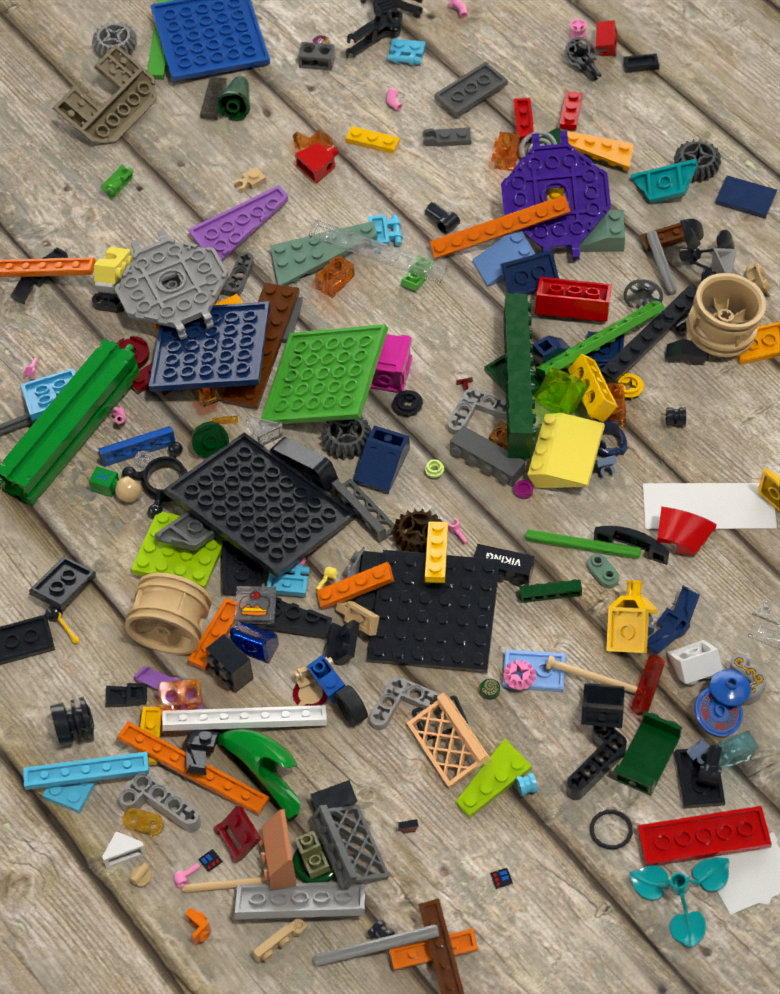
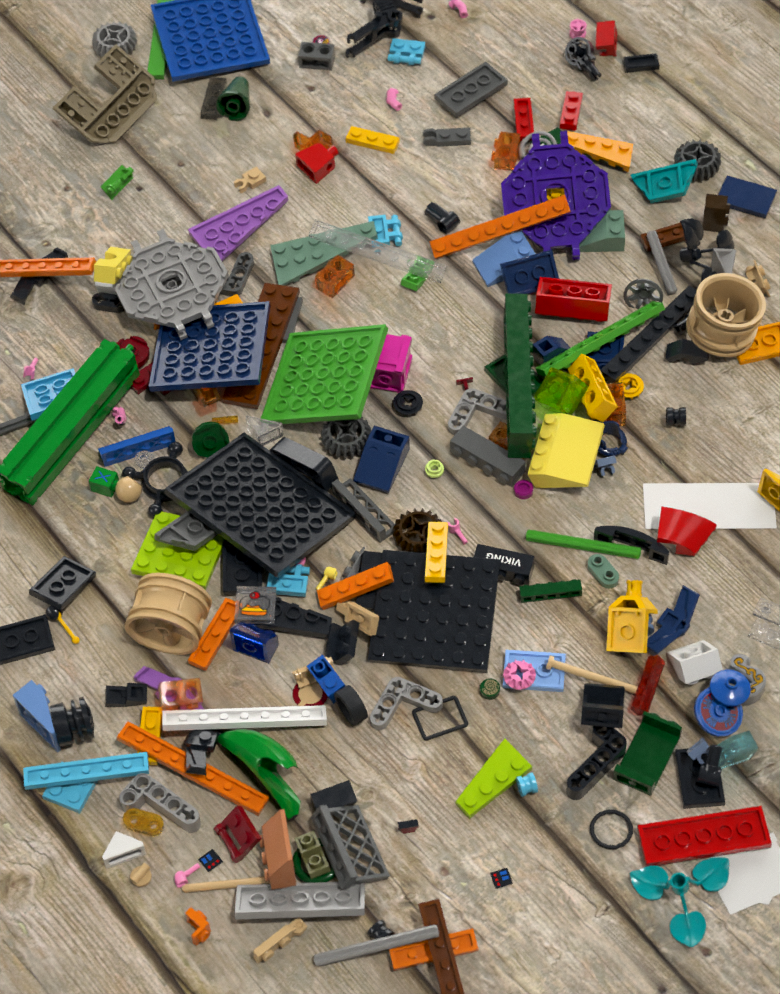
black brick [205,634,254,693] -> none
light nougat fence [407,692,492,788] -> none
none -> medium blue slope [13,680,61,752]
none -> dark brown brick [702,194,730,232]

